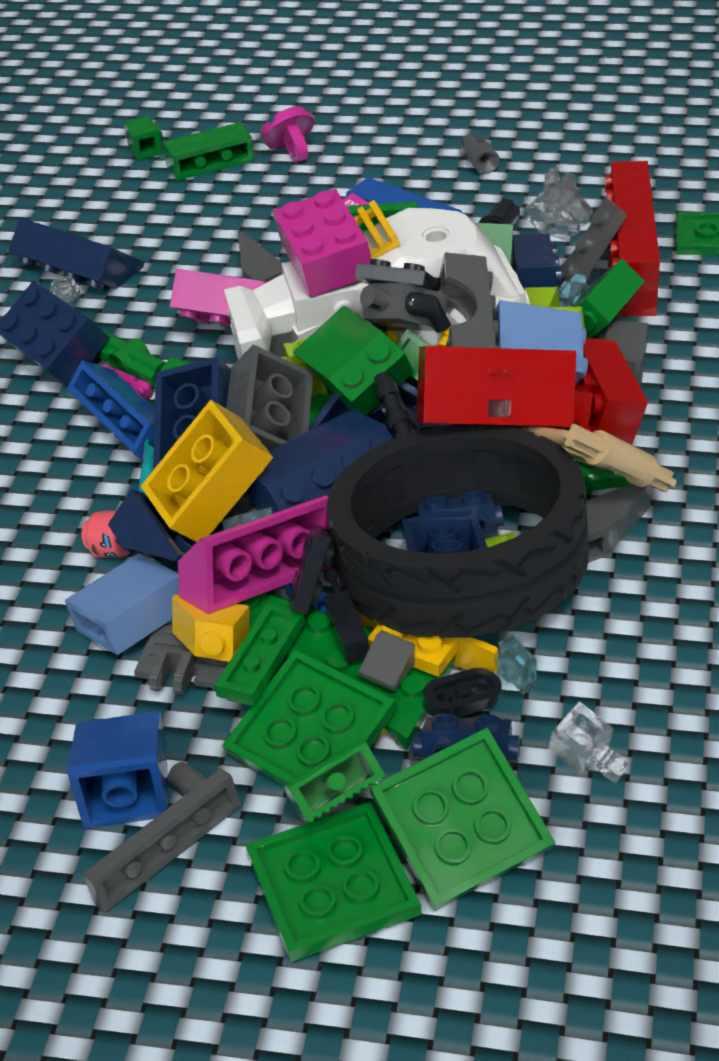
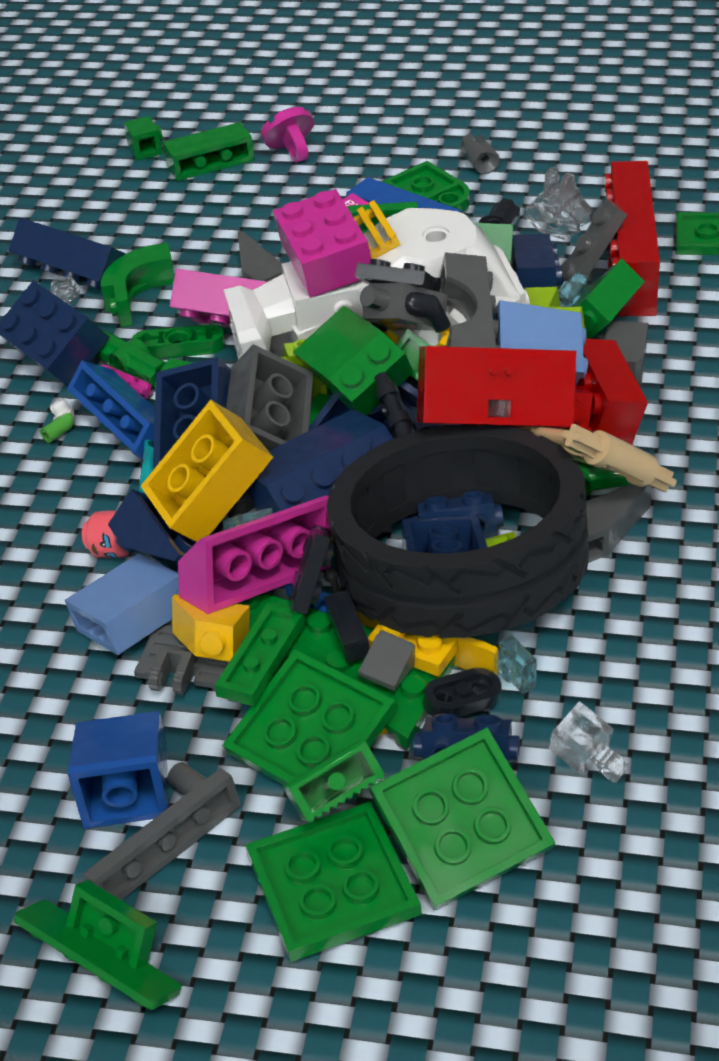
none -> green bracket [14,880,182,1010]
none -> bright green arm [40,399,74,443]
none -> green arch [101,242,175,328]
none -> green beam [131,324,226,359]
none -> green plate [382,161,470,212]

